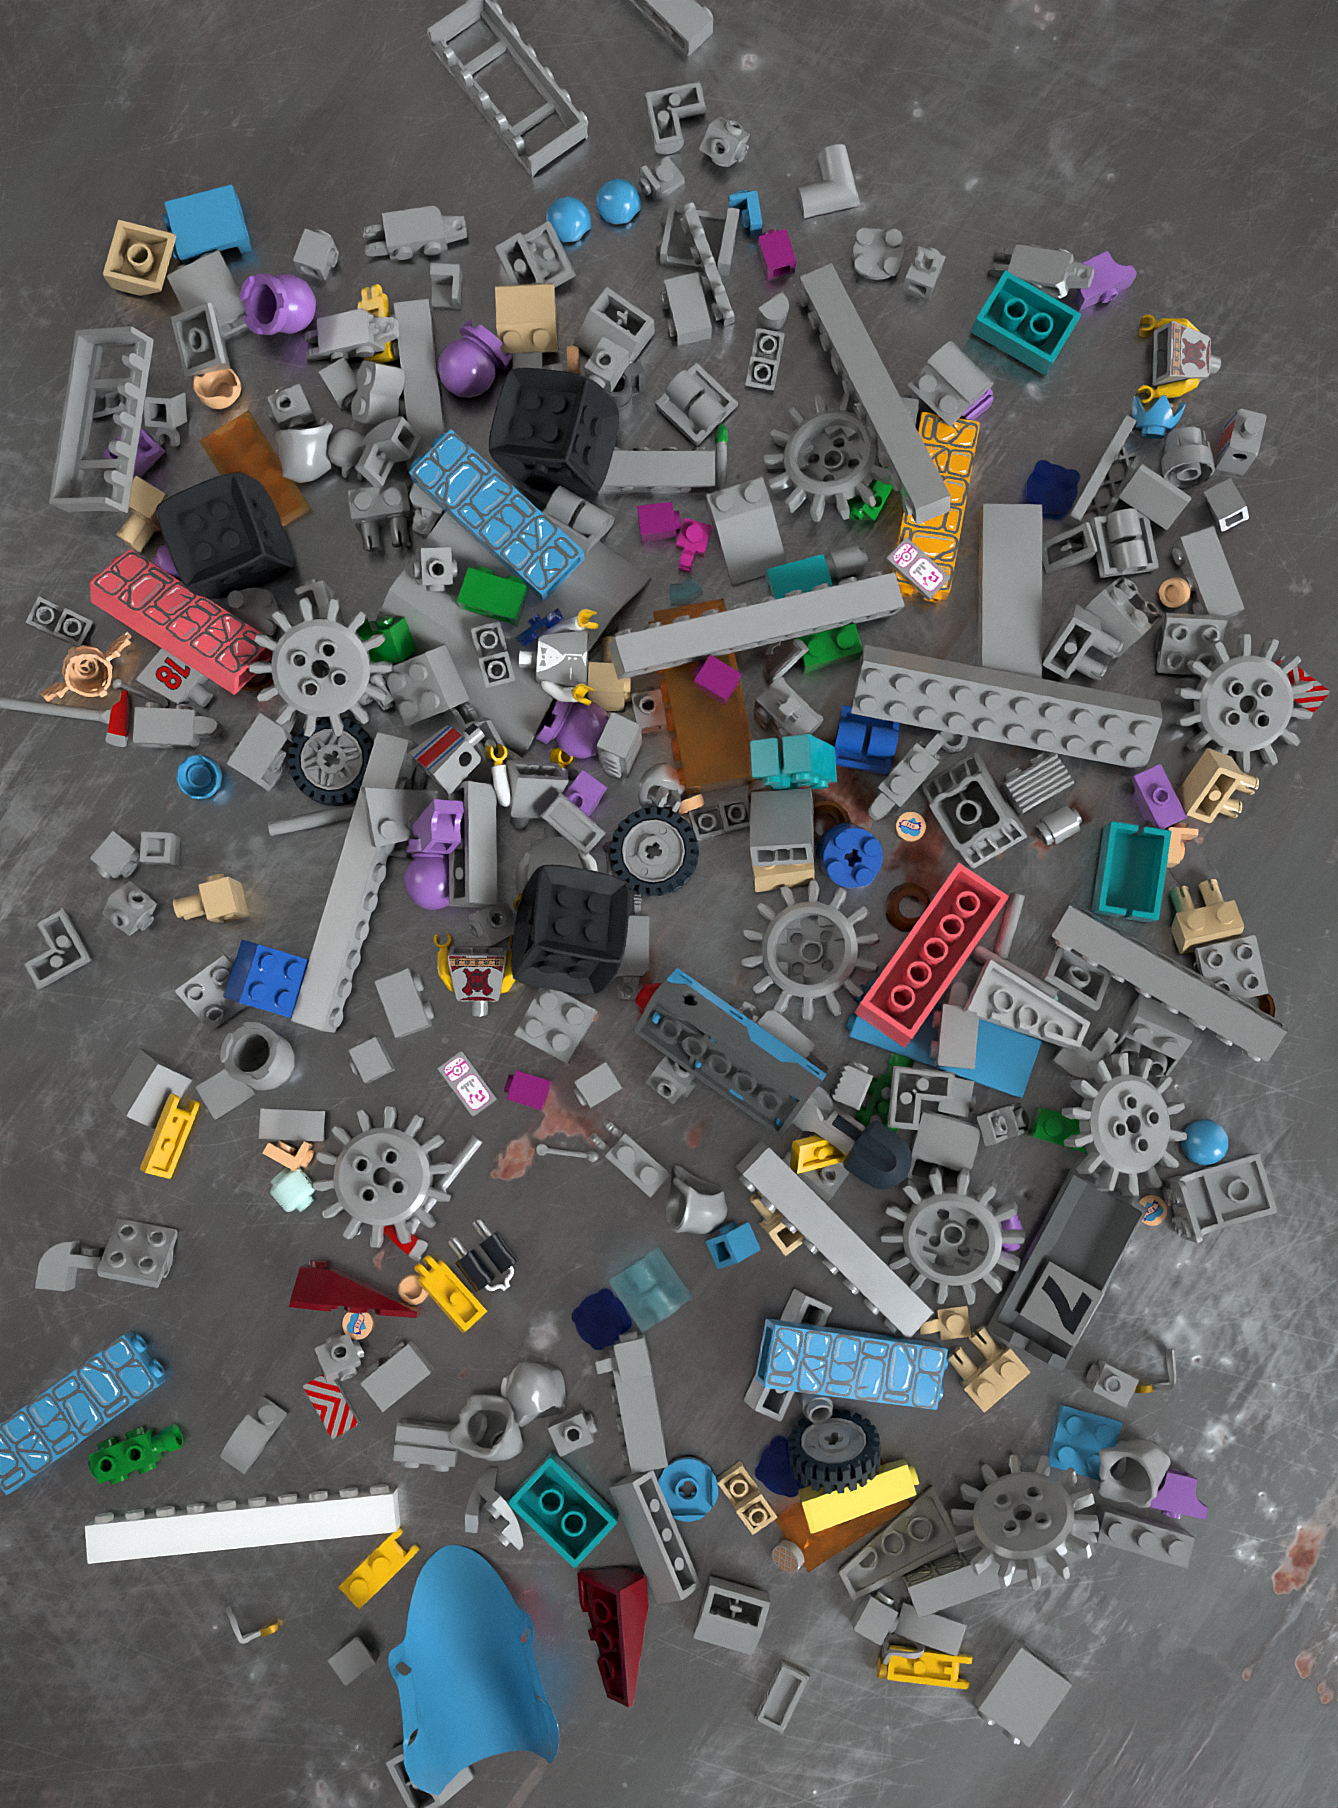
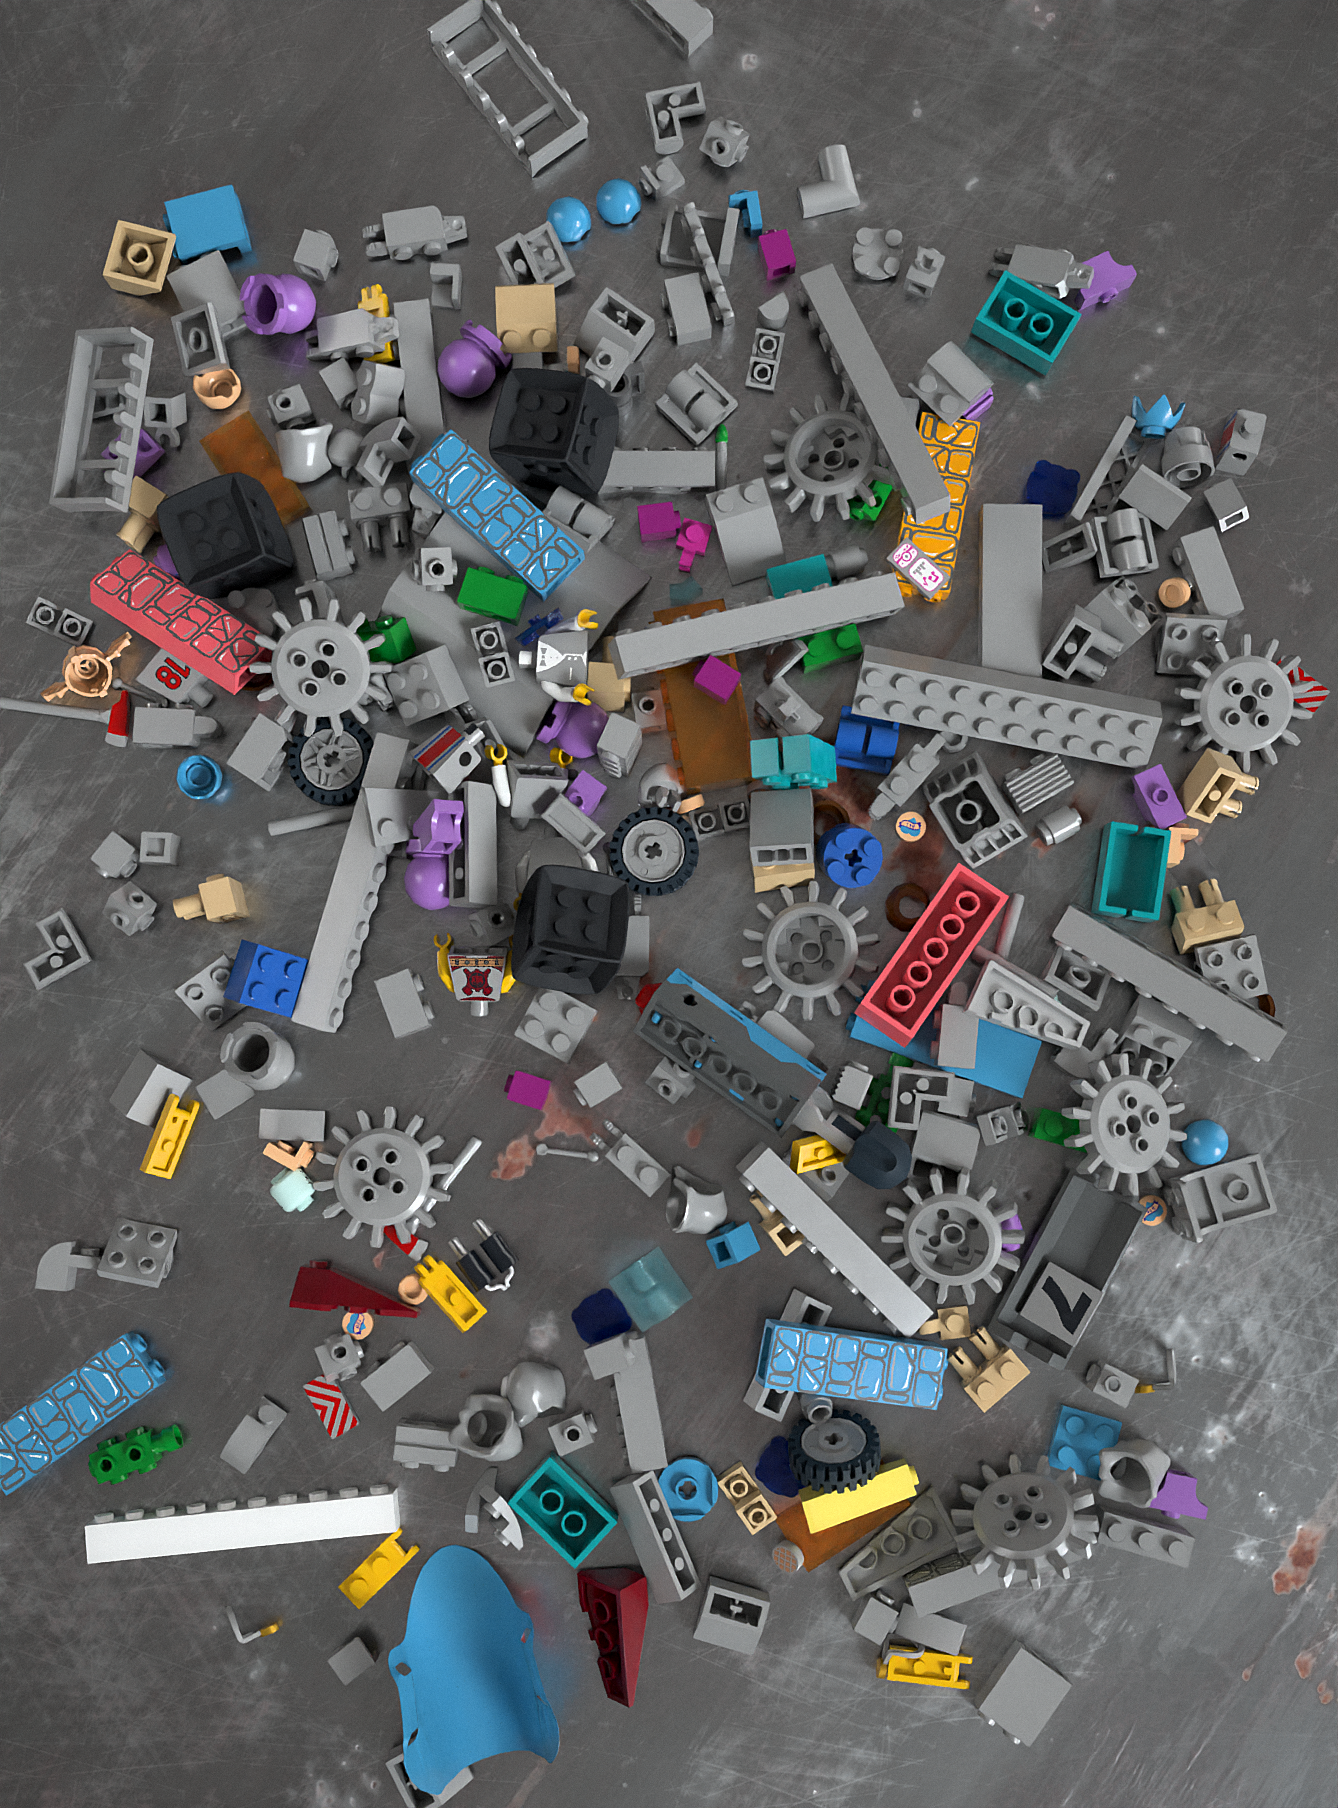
light grey brick [348,1034,395,1083] -> none
tile [437,1050,498,1117] -> none
light grey tile [754,1660,810,1734] -> none
torso [1136,314,1221,407] -> none
none -> light grey brick [301,510,356,581]
none -> light grey brick [583,1332,636,1380]

